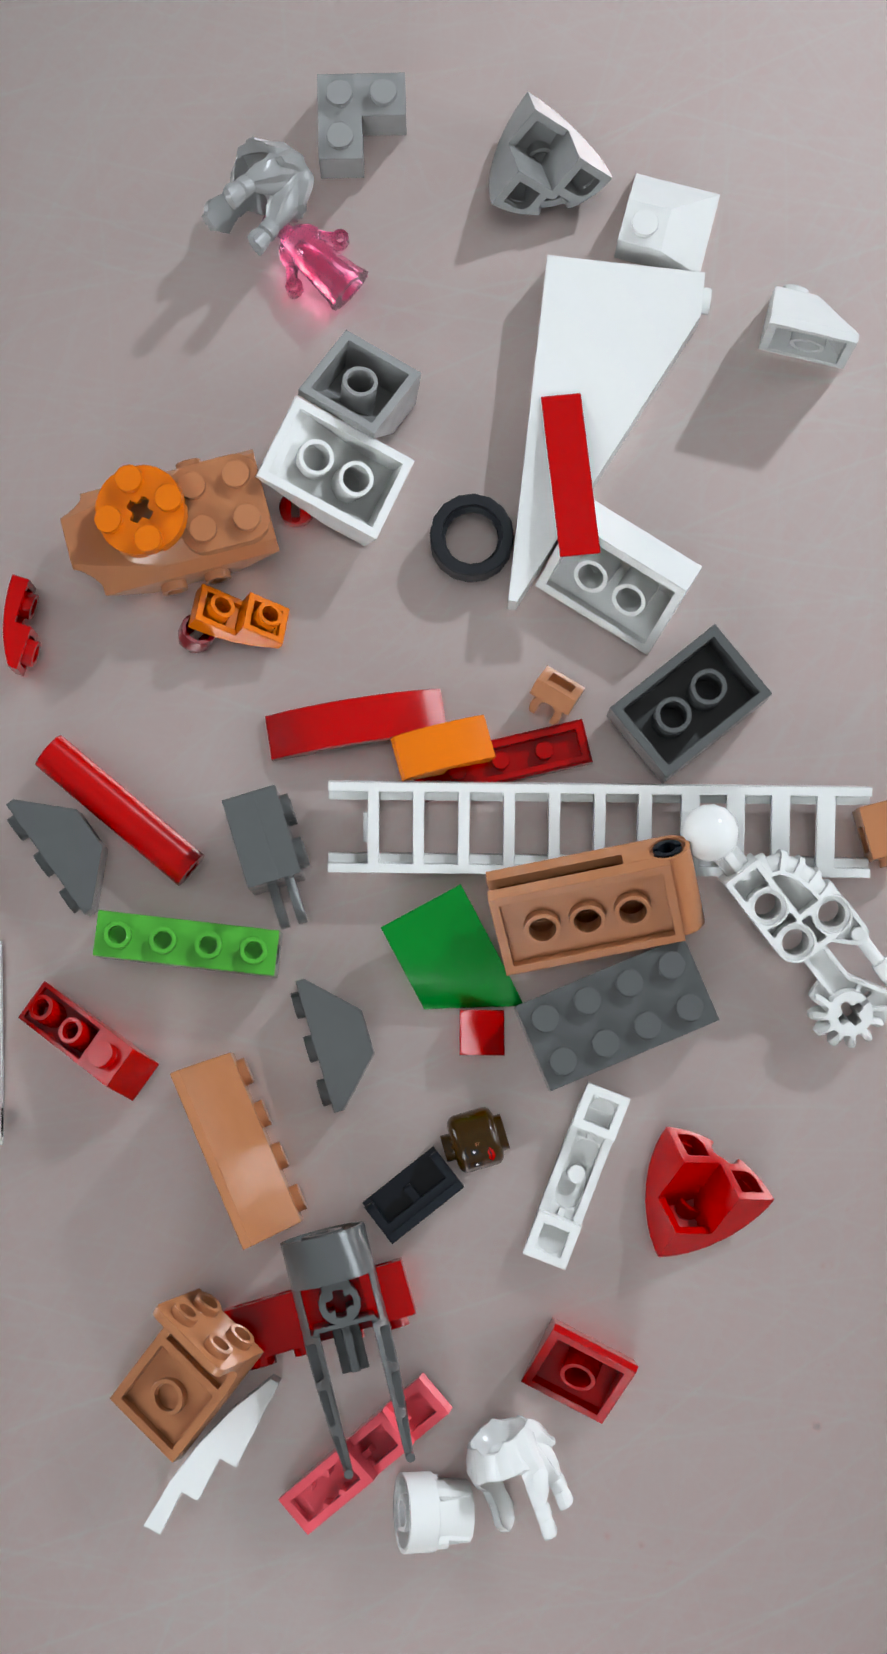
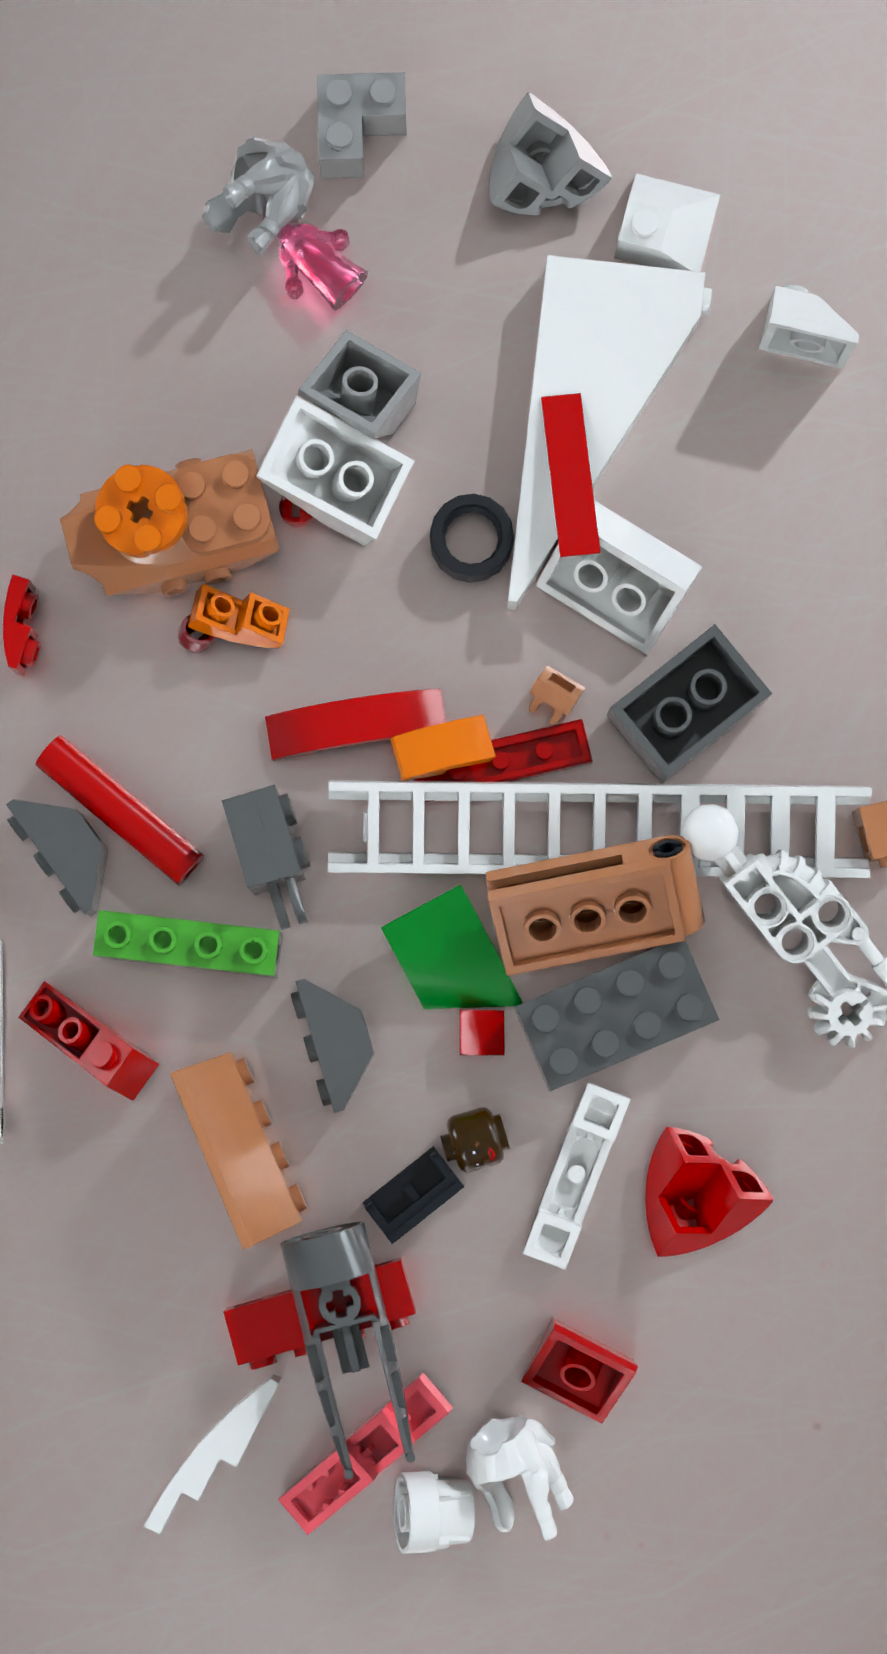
nougat bracket [110,1288,264,1463] -> none

